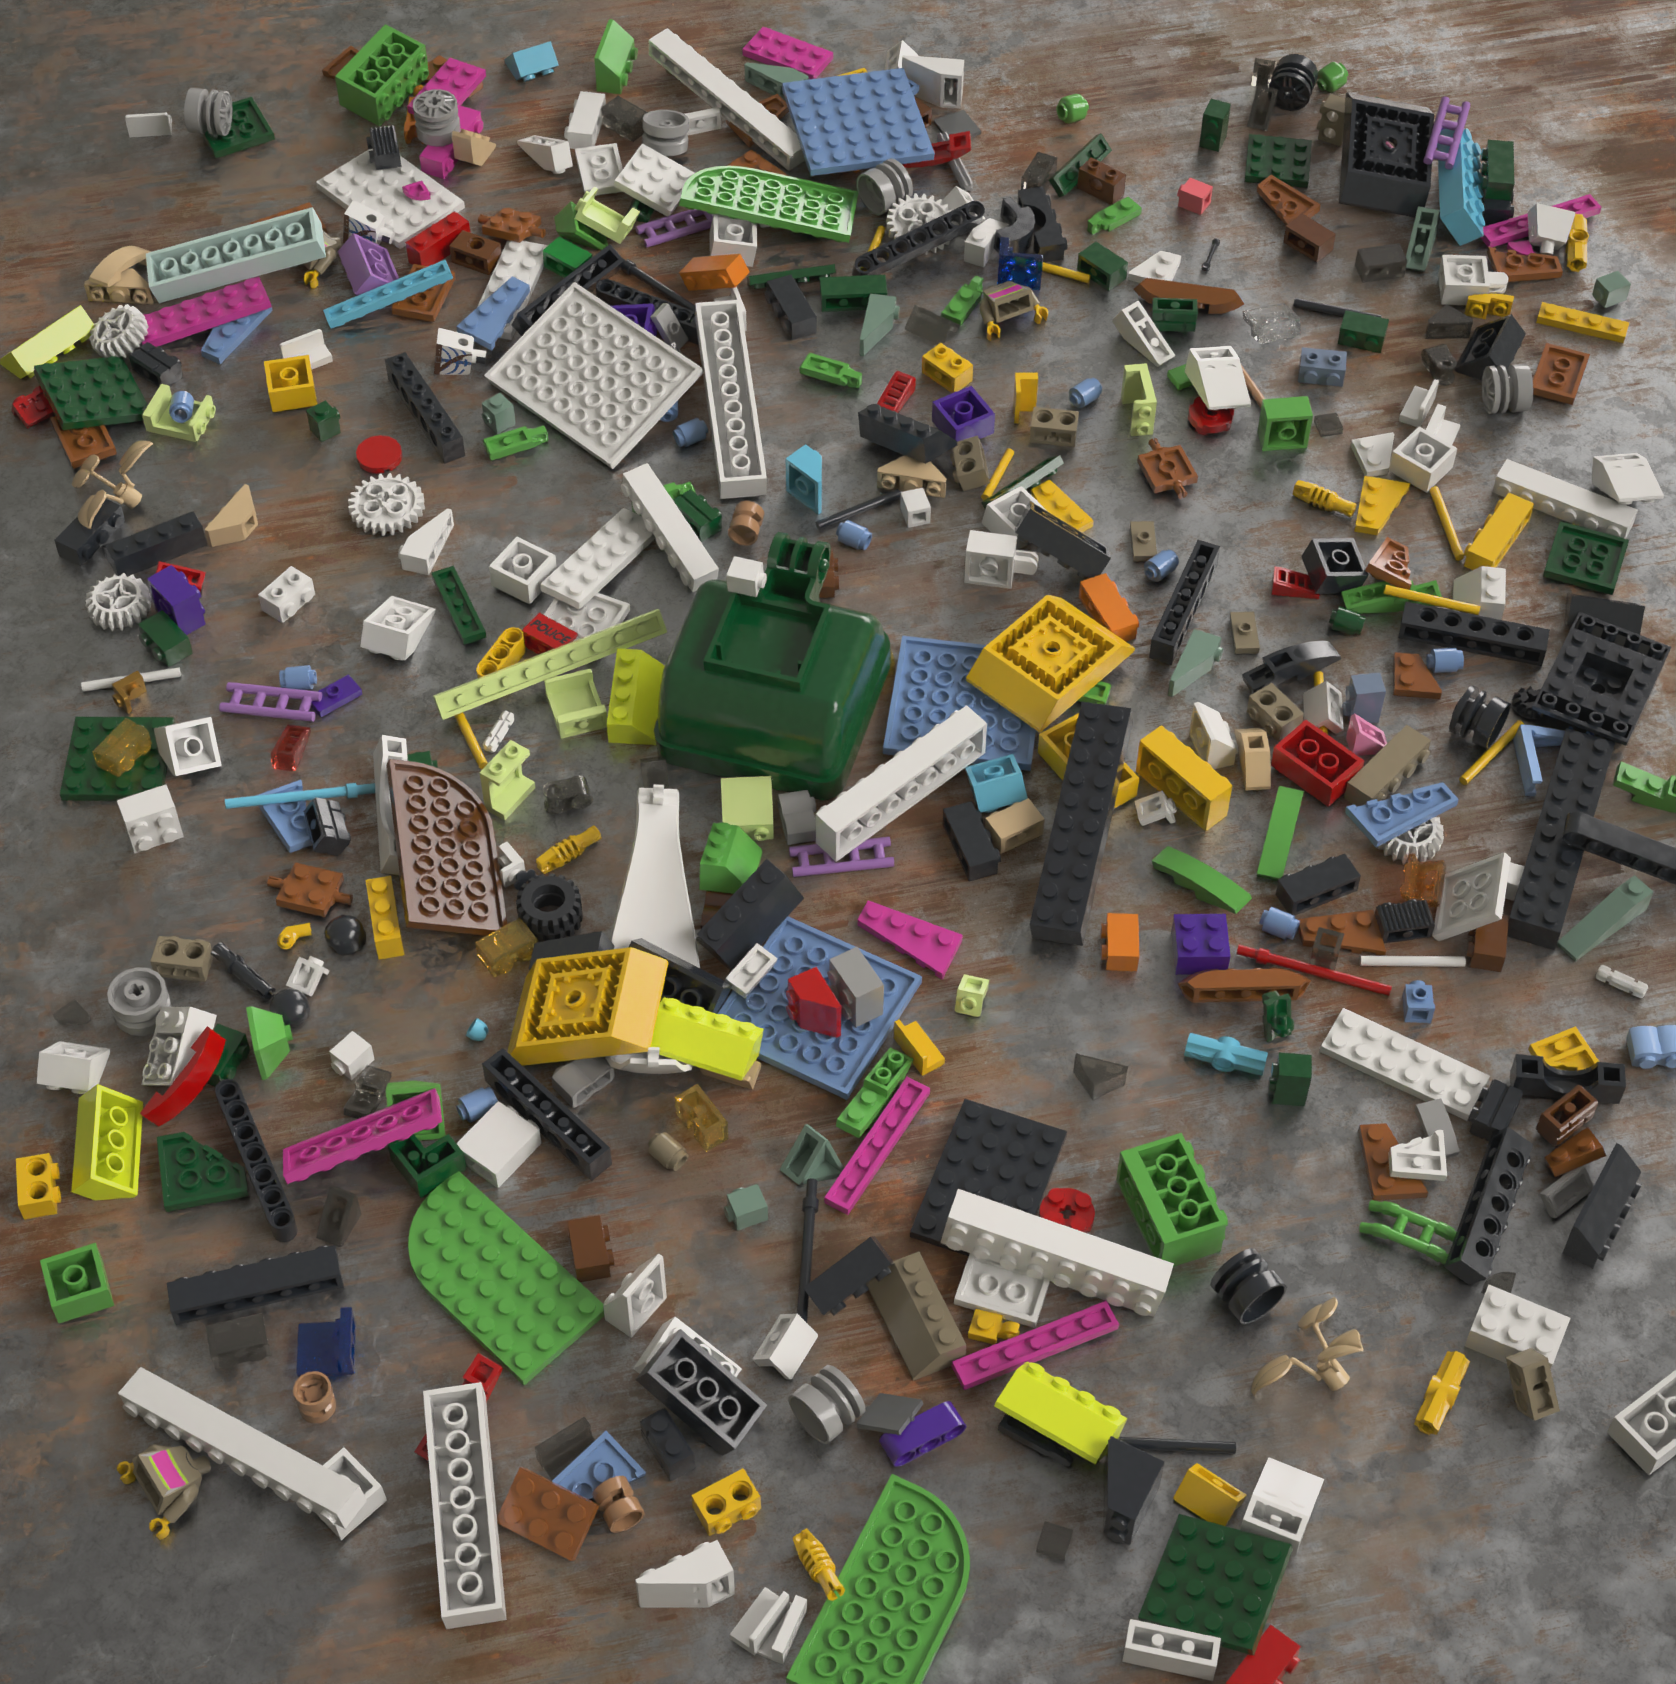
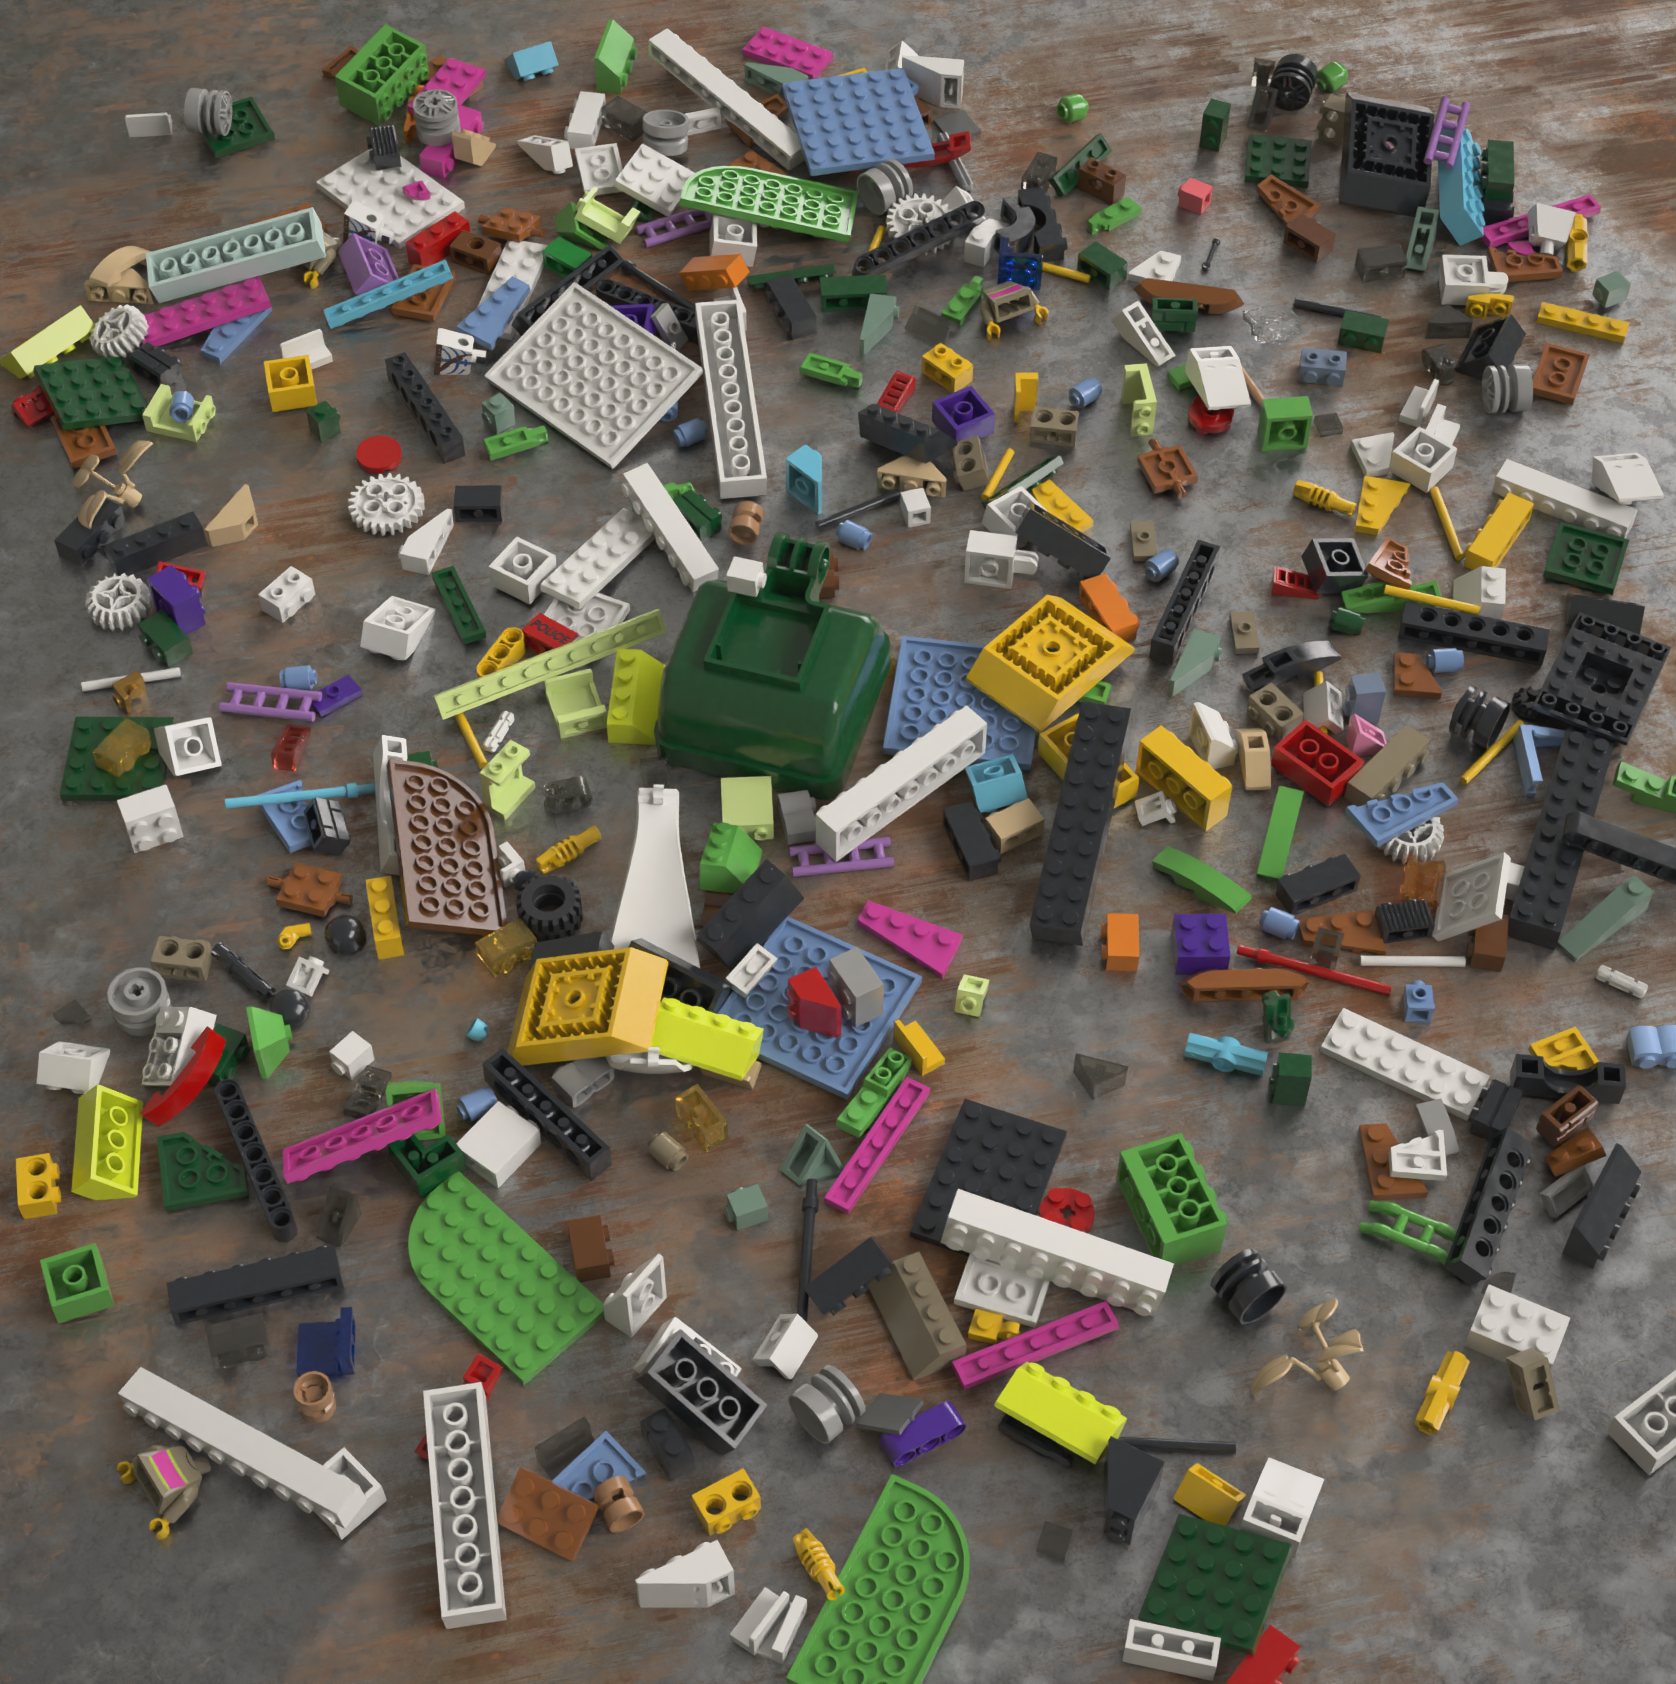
none -> black brick [454,485,504,522]

